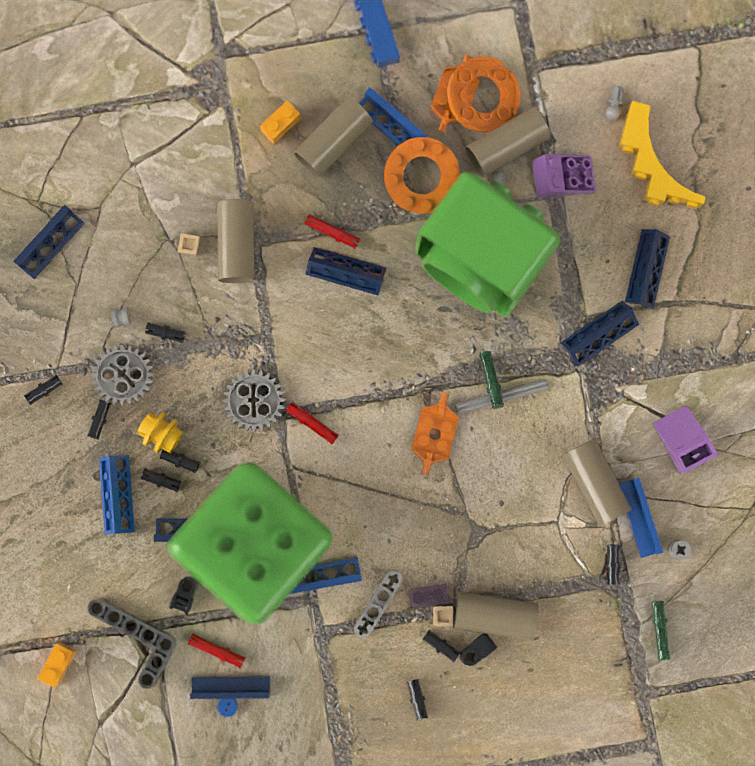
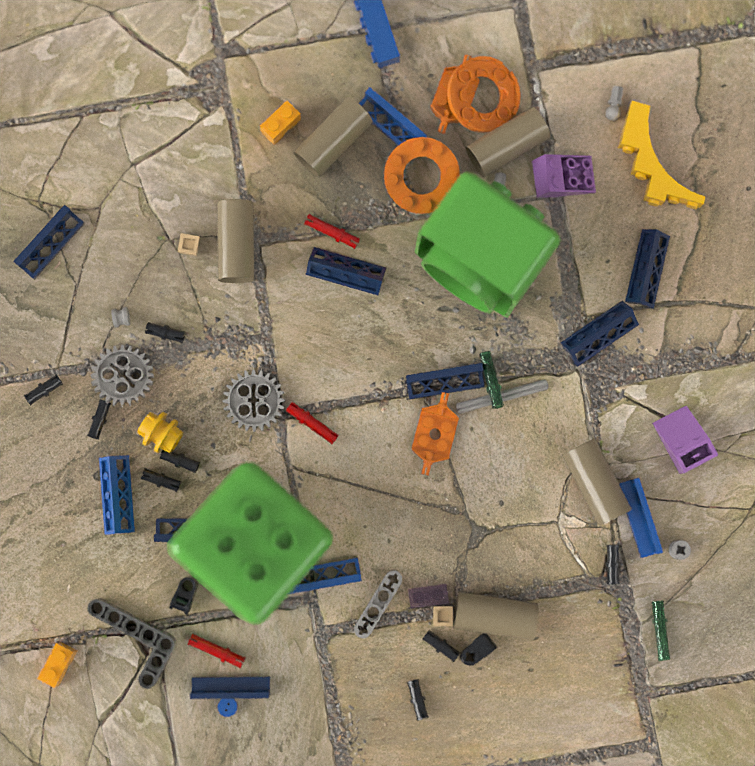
none -> dark blue fence [406,363,485,400]

